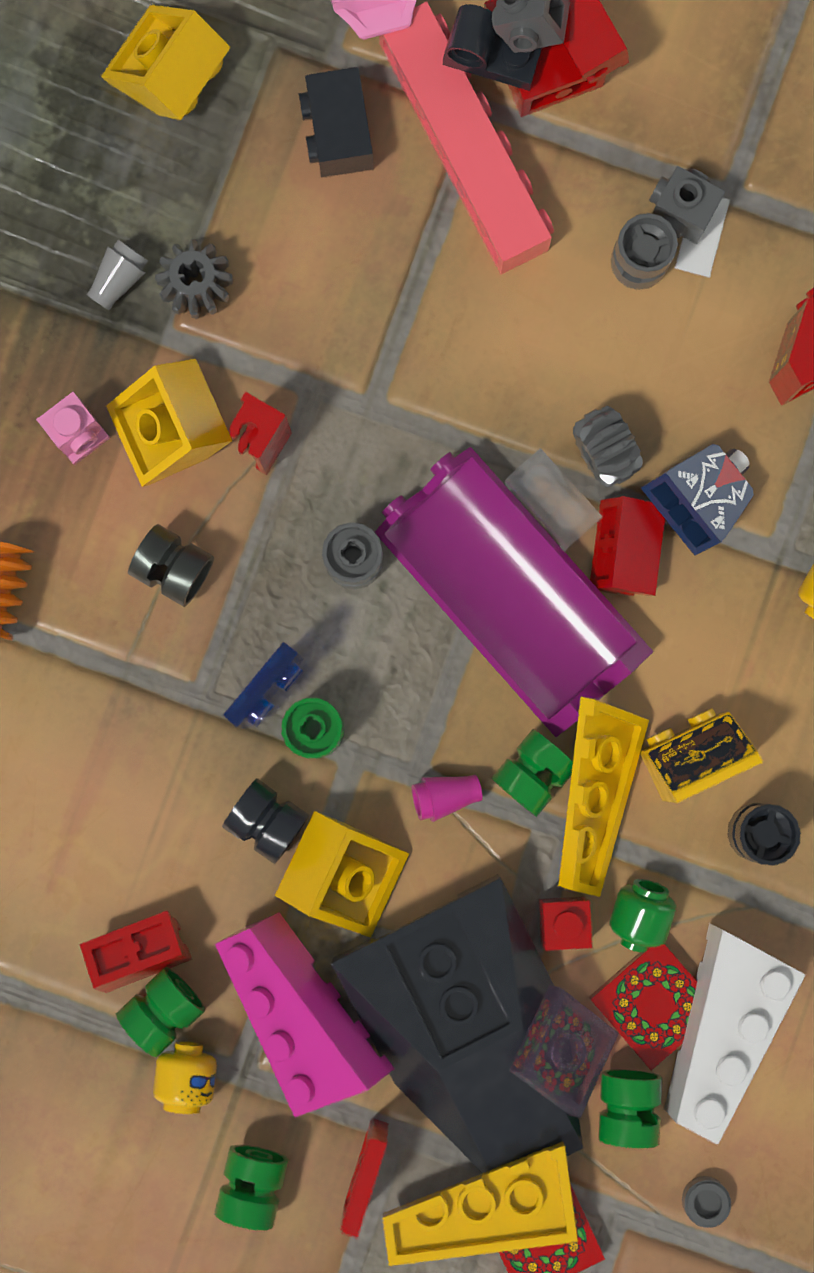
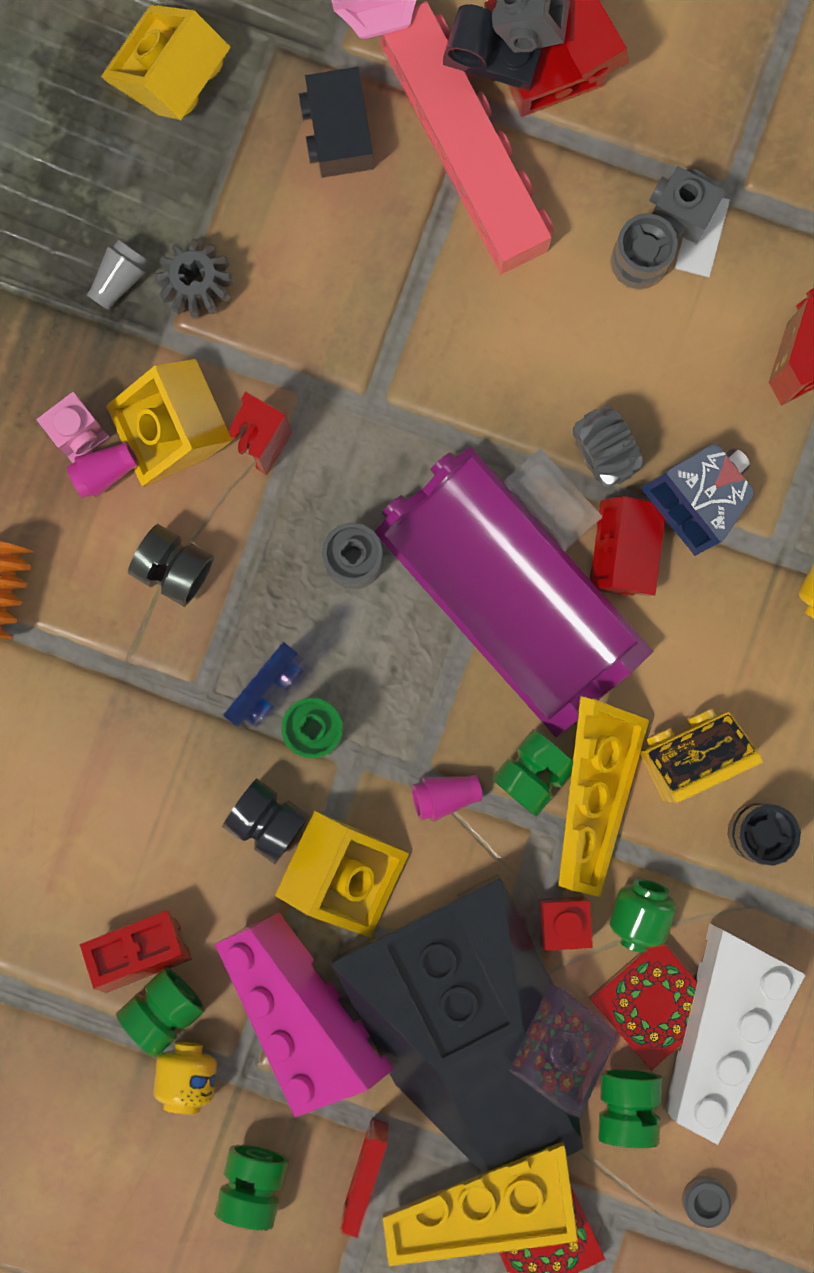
none -> dark pink cone [67,441,139,498]

